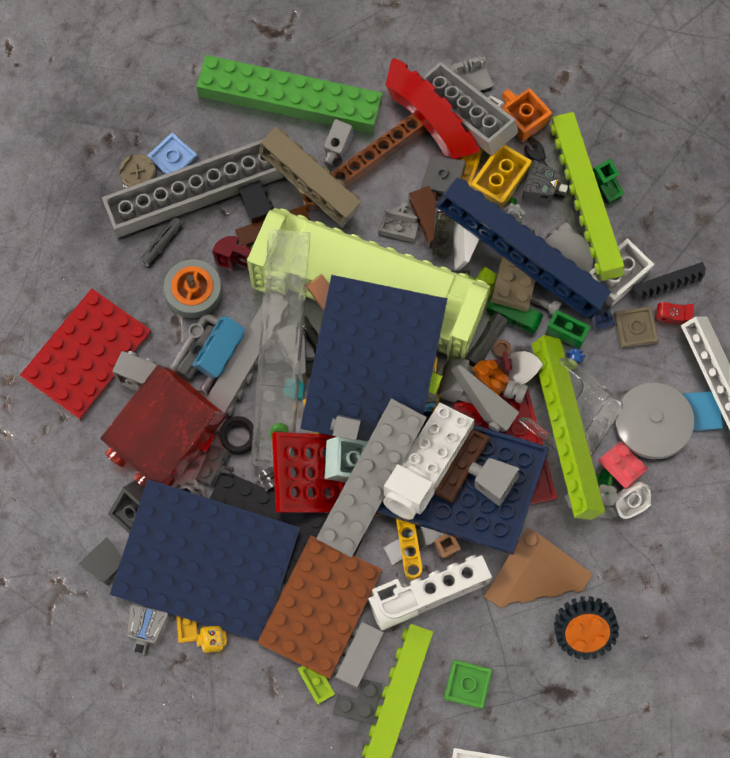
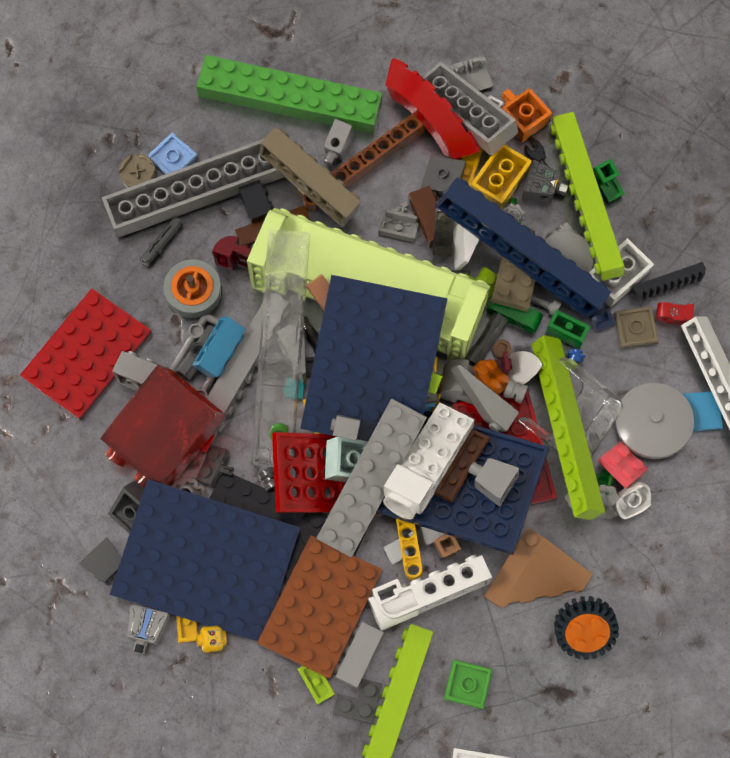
black tyre [219,416,257,455] -> none

